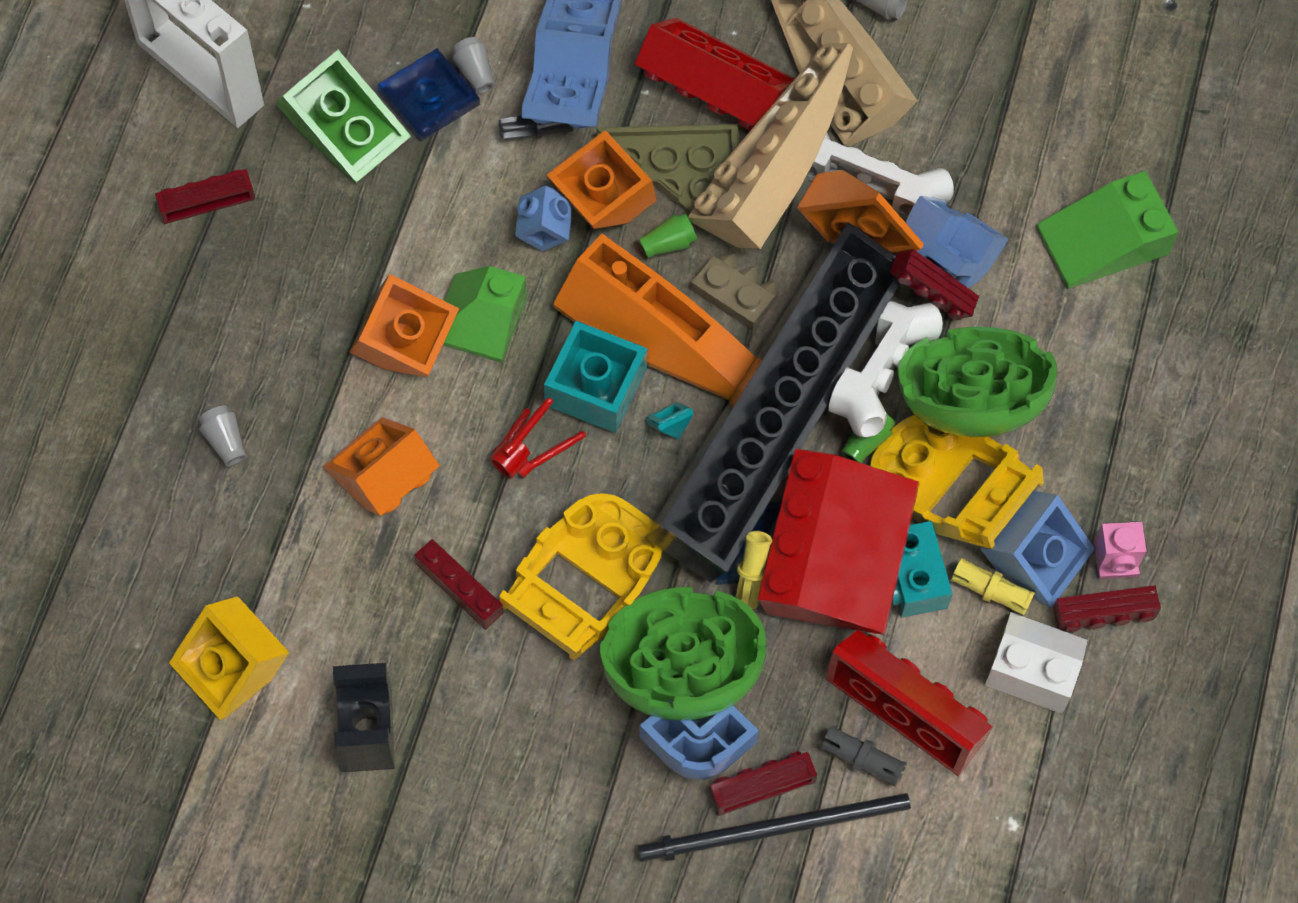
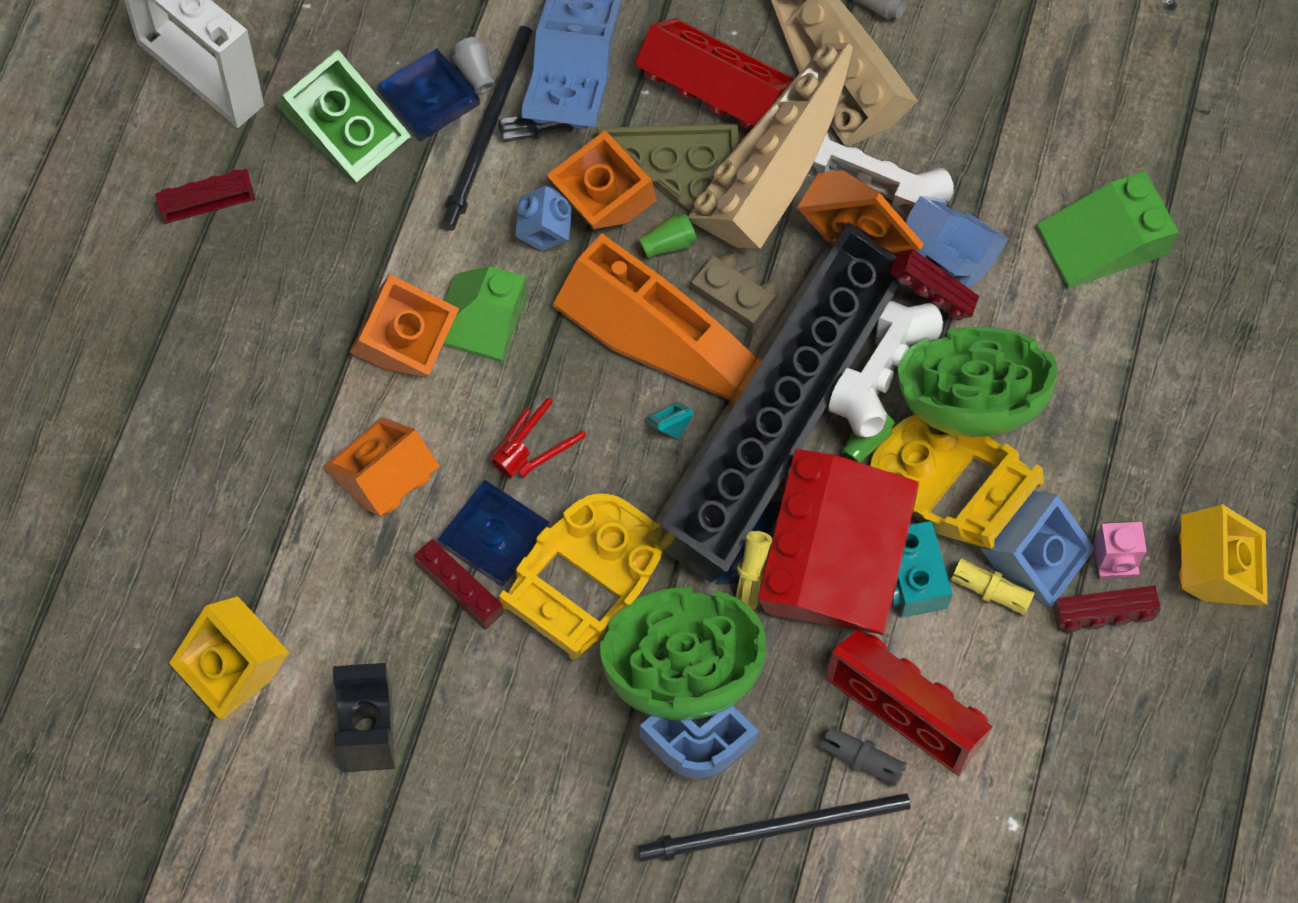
light grey cone [198,405,247,467] -> none
teal brick [544,321,648,433] -> none
dark red piece [710,751,817,816] -> none
white slope [985,612,1088,714] -> none
none -> clear blue tile [437,480,549,587]
none -> black bar [441,26,533,231]
none -> yellow slope [1179,504,1268,606]

